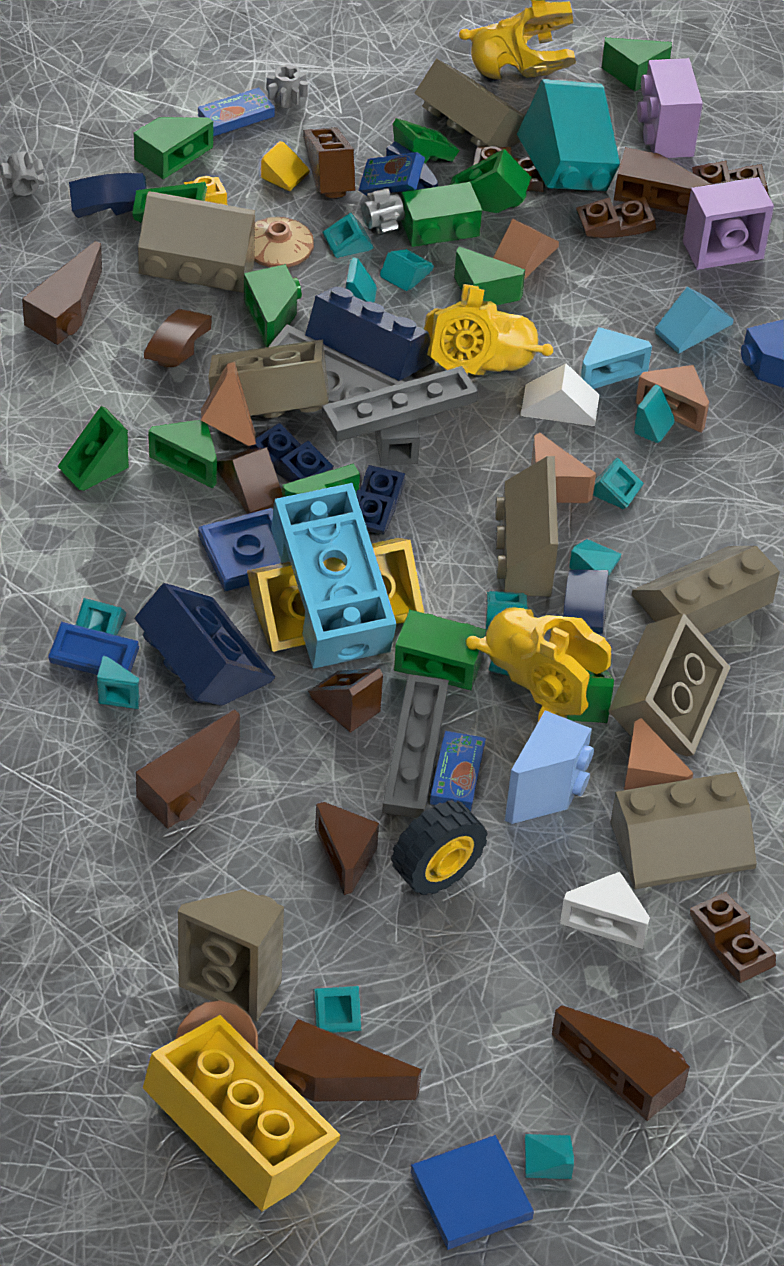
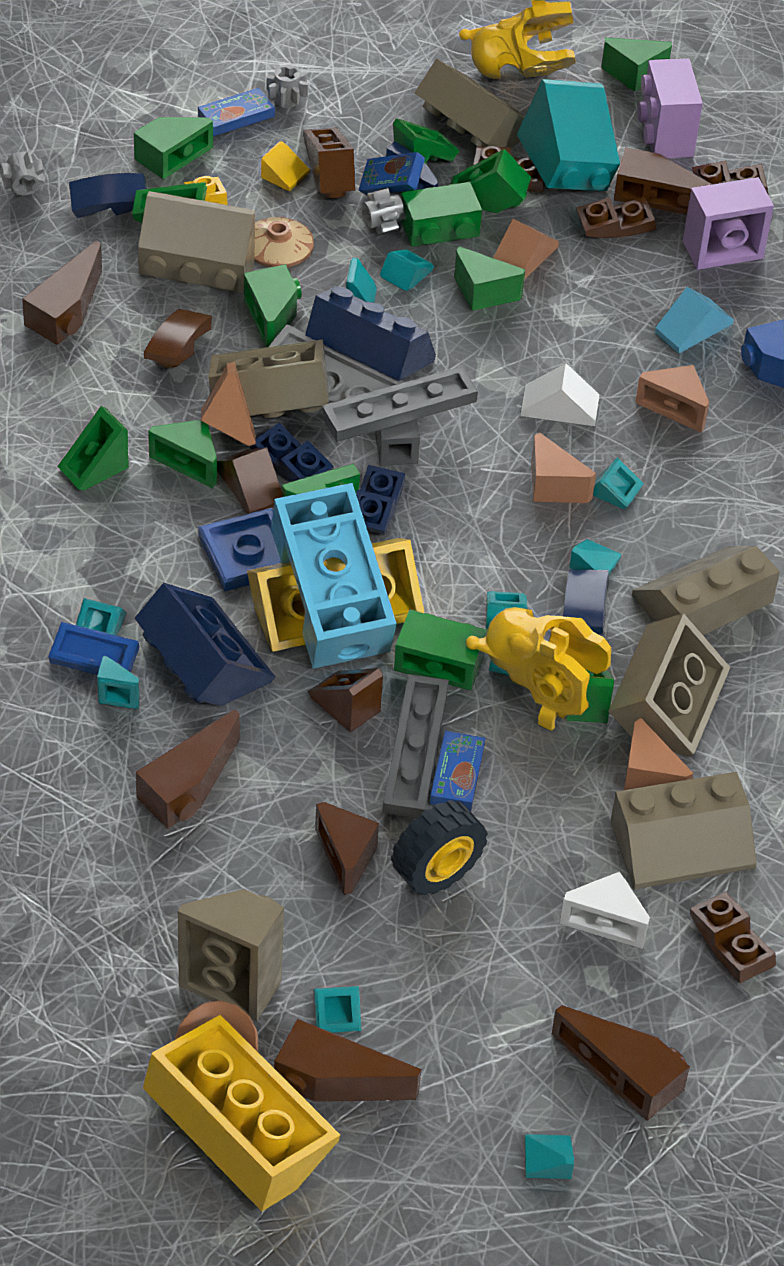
teal slope [322,212,374,258] -> none
blue tile [410,1135,534,1250] -> none
yellow helmet [424,284,553,375] -> none
dark tan slope [495,456,558,597] -> none
light blue slope [505,710,594,824] -> none
medium azure slope [581,327,652,389] -> none
teal slope [634,385,675,443] -> none

